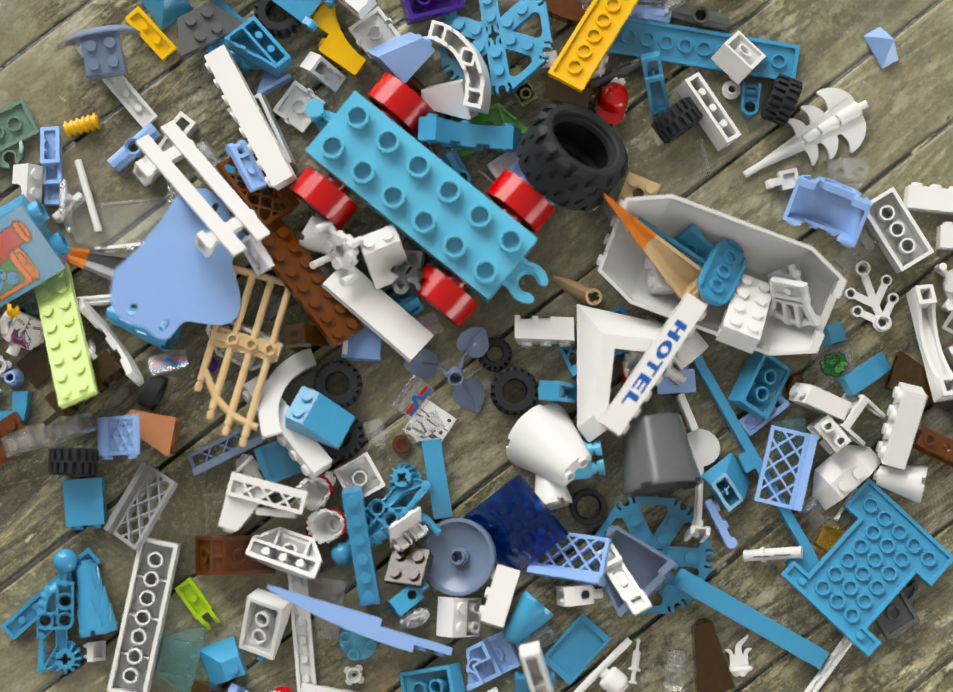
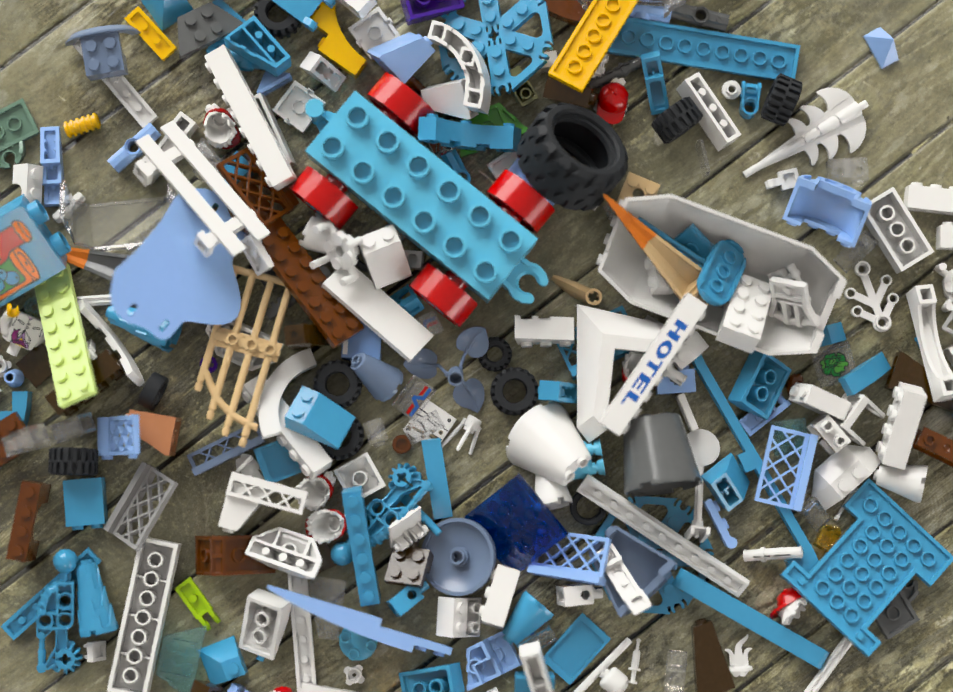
white bar [74,159,103,233] -> none
clear panel [147,348,190,377] -> none
light blue plate [225,139,268,193] -> none
white tile [256,506,299,518] -> none
pearl dark grey hips [390,262,424,294] -> none
white gear [399,607,430,629] -> none
white slope [711,30,766,85] -> none
none -> reddish brown arch [6,481,51,562]
none -> white hair [203,103,241,149]
none -> sand blue cone [351,353,403,402]
none -> white plant [441,414,482,455]
none -> white plate [576,474,750,597]
none -> hair [769,587,807,626]

